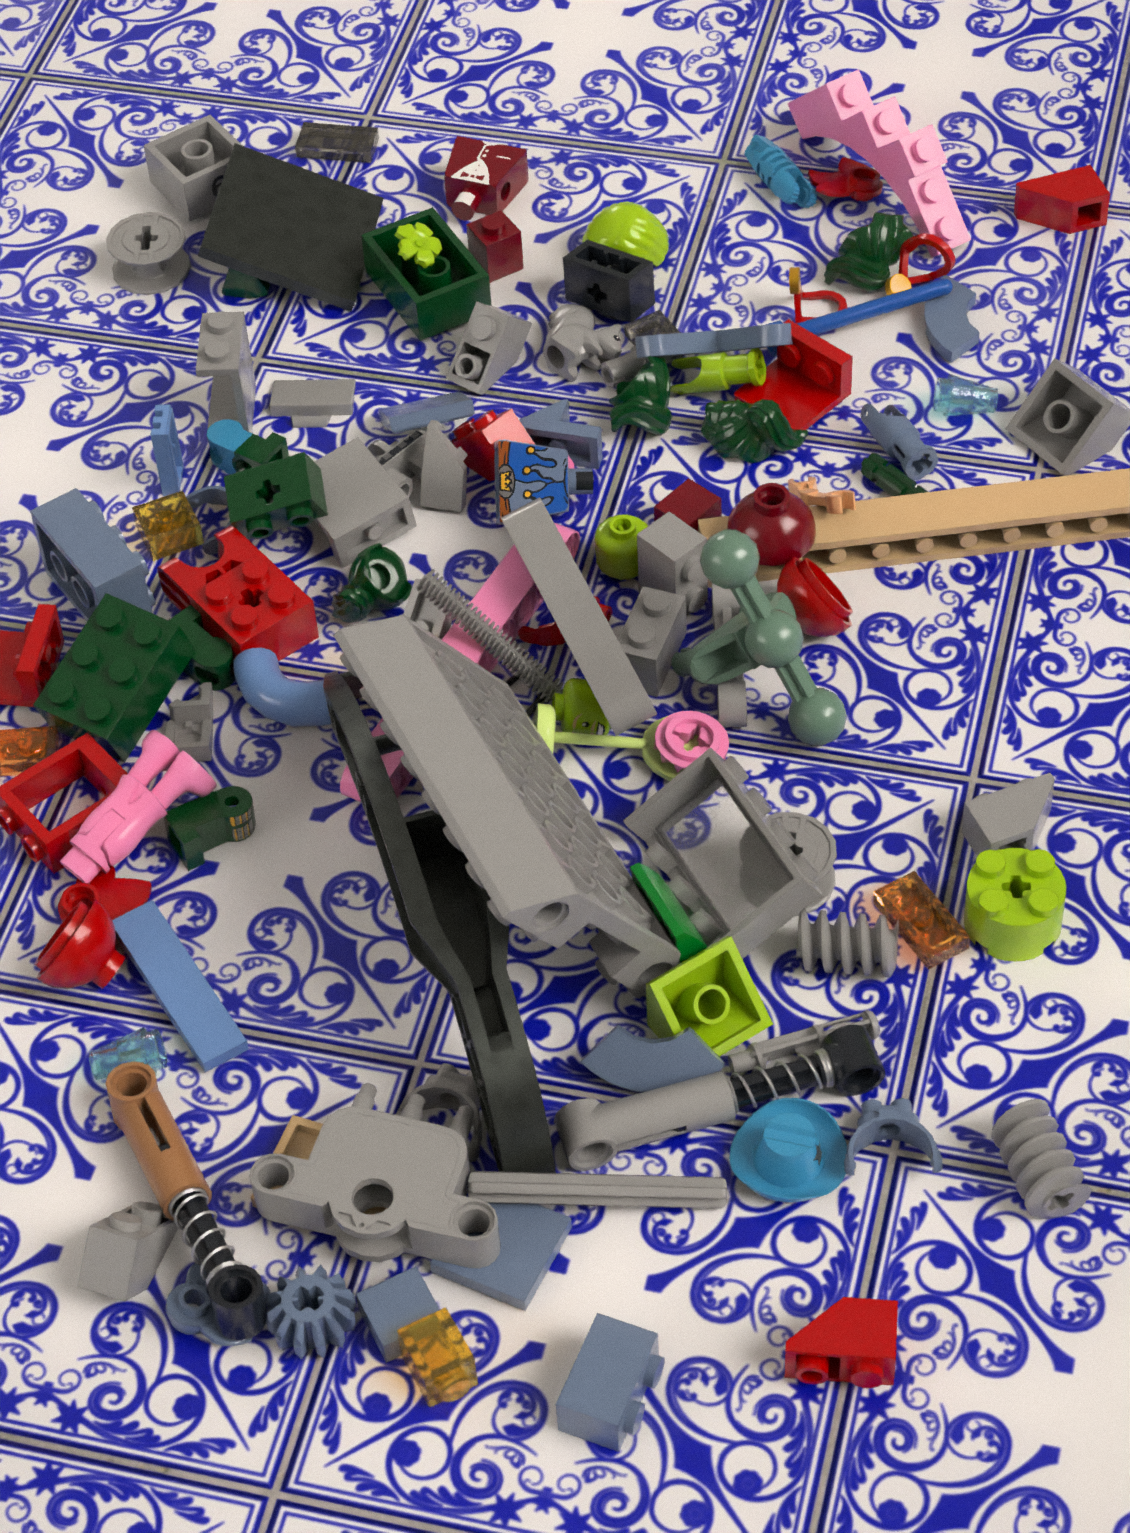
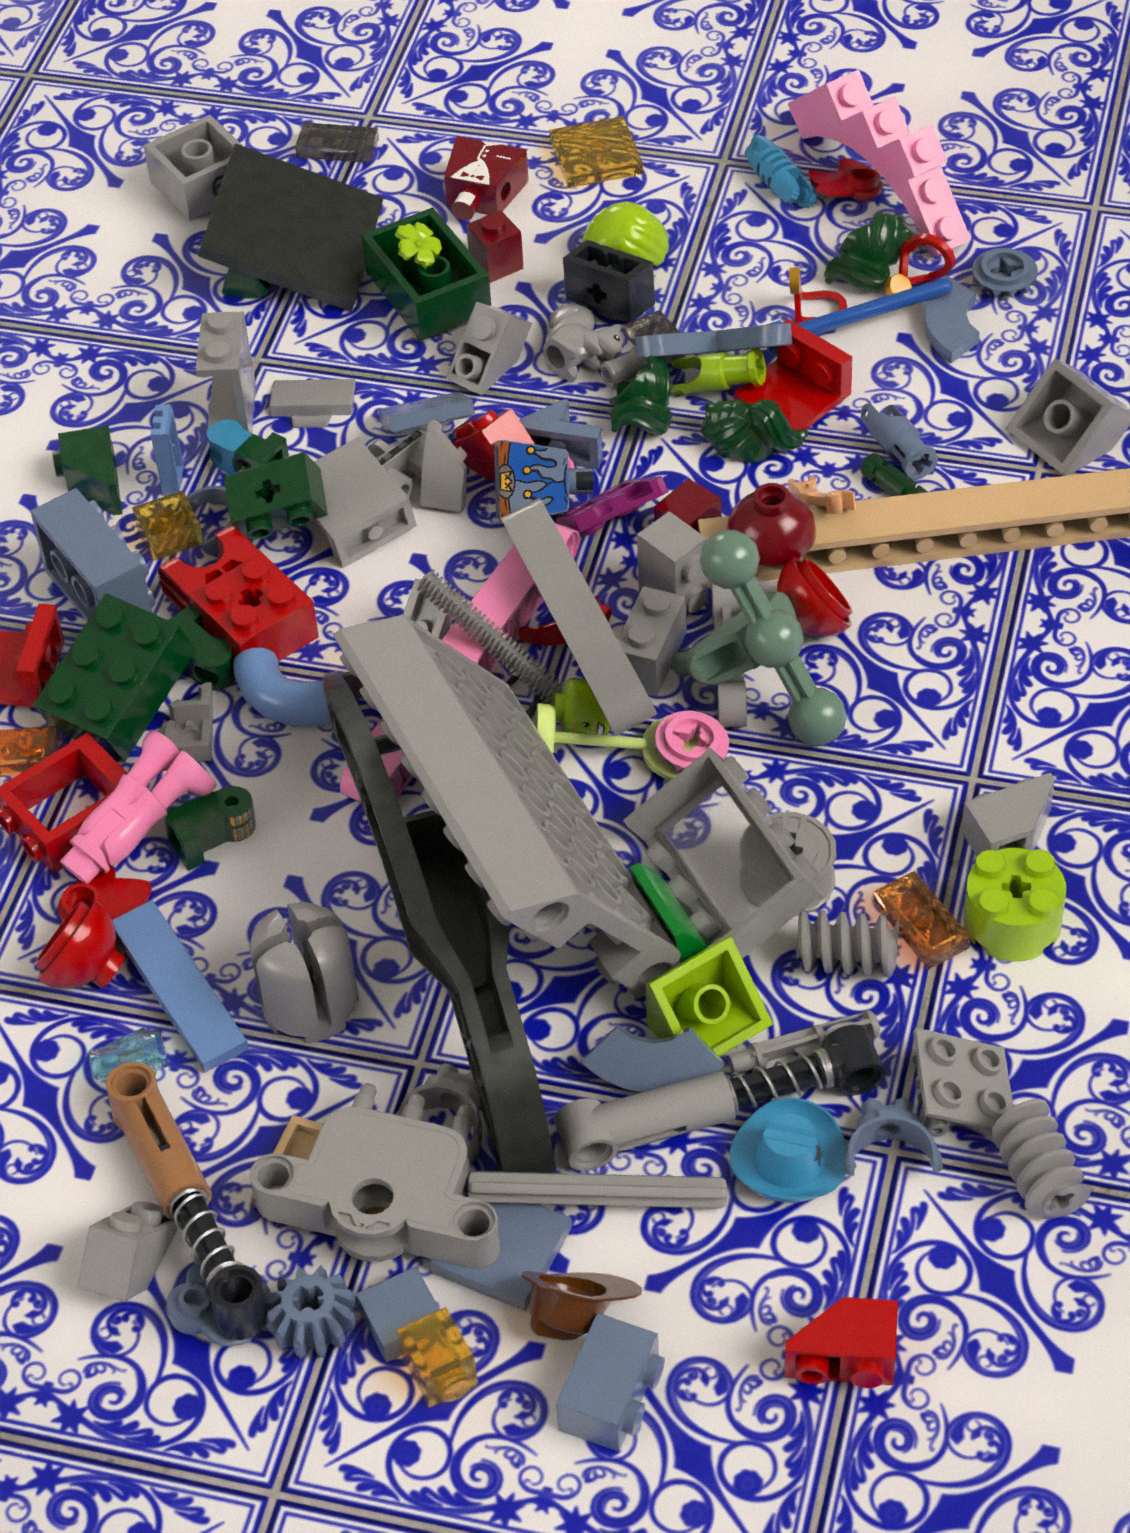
light grey piece [106,212,191,295] -> none
dark green hair [331,543,413,623] -> none
lime head [595,514,648,580] -> none
clear light blue cone [933,374,998,416] -> none
red slope [1014,165,1110,234] -> none
none -> dark green slope [52,425,123,515]
none -> light grey cylinder [249,902,359,1043]
none -> reddish brown piece [522,1271,642,1340]
none -> clear yellow tile [549,116,643,188]
none -> magenta wing [556,476,669,537]
none -> light grey hinge [912,1028,1013,1137]
none -> sand blue gear [972,248,1038,298]

